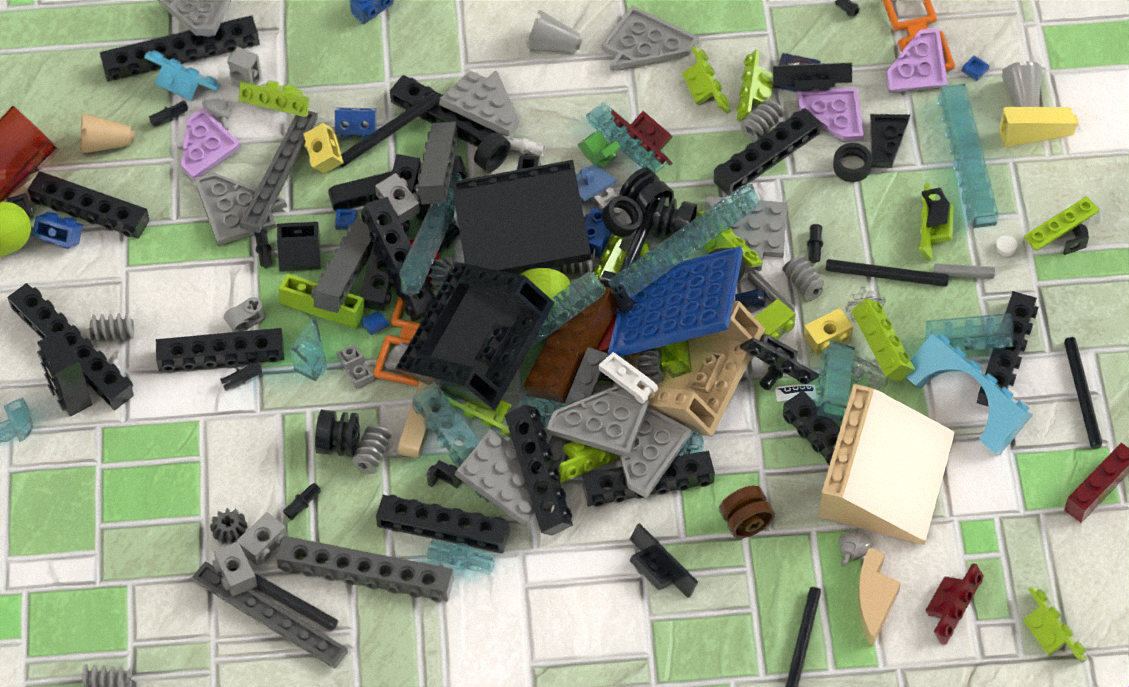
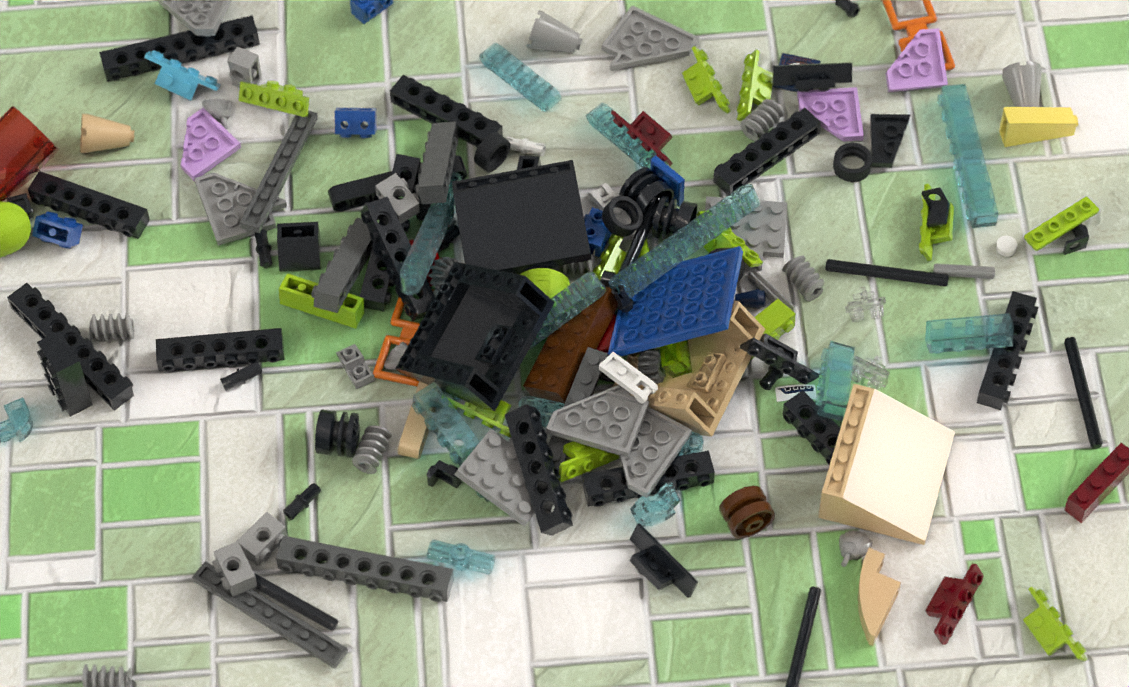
black axle [149,101,188,128] -> none
dark grey gear [210,508,248,545] -> none
light grey piece [224,297,265,332] -> none
clear light blue slope [290,318,327,381] -> none
light yellow brick [304,123,343,174] -> none
blue tile [335,209,357,230] -> none
black axle [340,93,439,167] -> none
blue tile [360,311,389,335] -> none
black brick [376,494,510,554] -> none
light grey wing [439,71,519,137] -> none
medium blue piece [576,164,617,202] -> none
bright green brick [577,130,621,168] -> none
light yellow brick [803,308,853,355] -> none
black axle [807,224,823,263] -> none
lime brick [851,298,915,382] -> none
medium azure arch [906,333,1033,455] -> none
blue tile [961,55,990,81] -> none
none -> clear light blue beam [479,43,562,112]
none -> clear light blue brick [630,483,681,526]
none -> blue tile [651,156,685,206]

